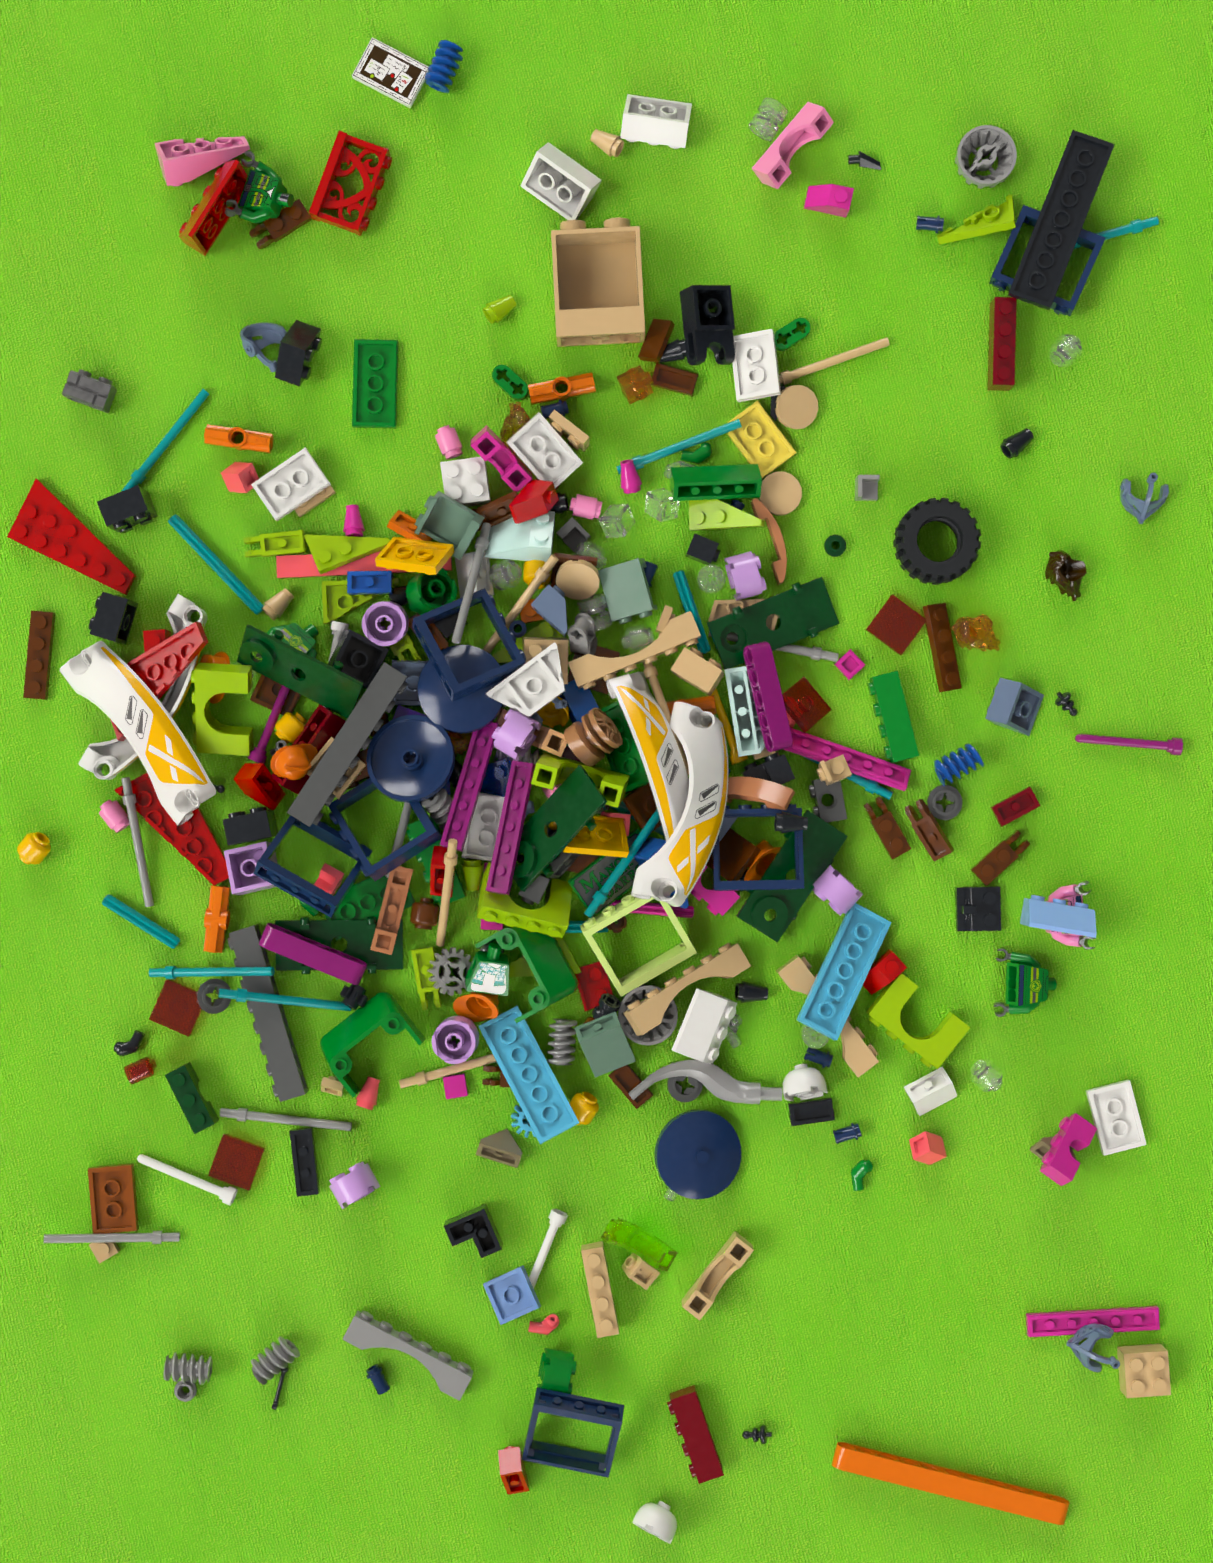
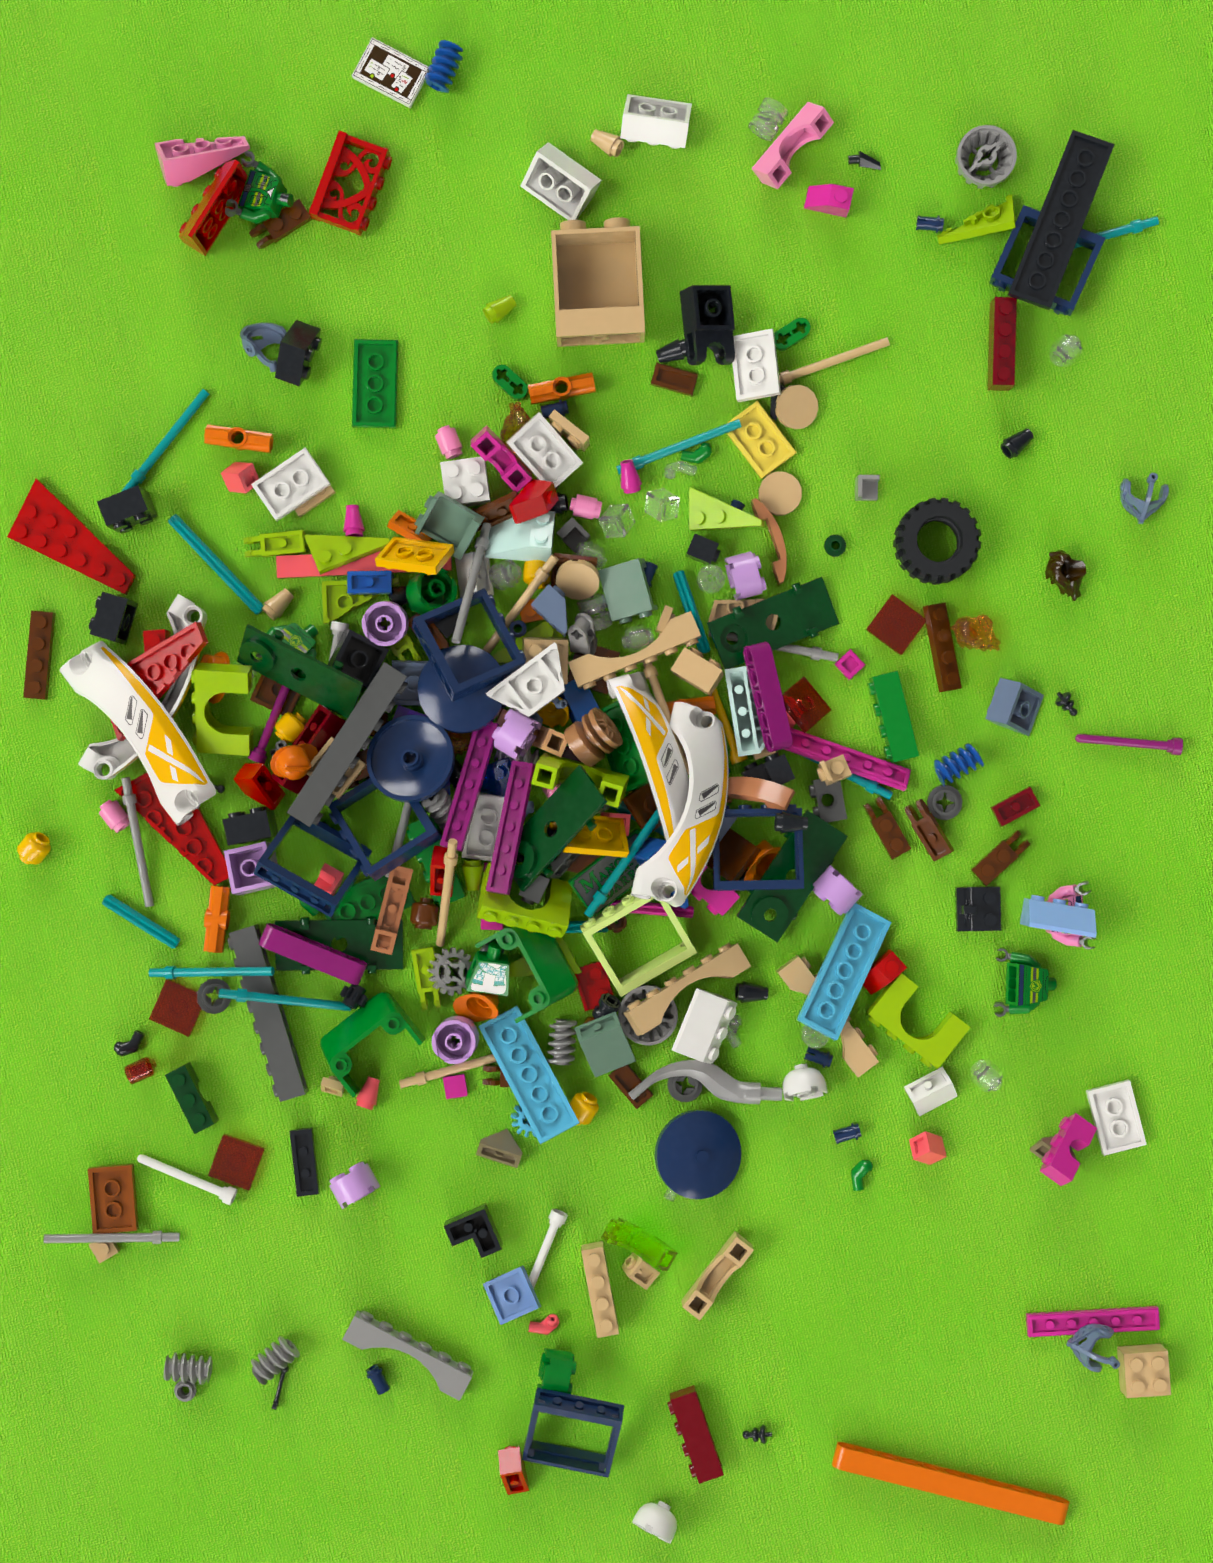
flat silver brick [62,369,117,413] -> none
light grey bar [220,1108,352,1131] -> none
clear orange brick [617,365,654,404] -> none
reddish brown tile [638,319,675,363] -> none
green brick [670,464,762,501] -> none
black tile [788,1097,835,1126] -> none

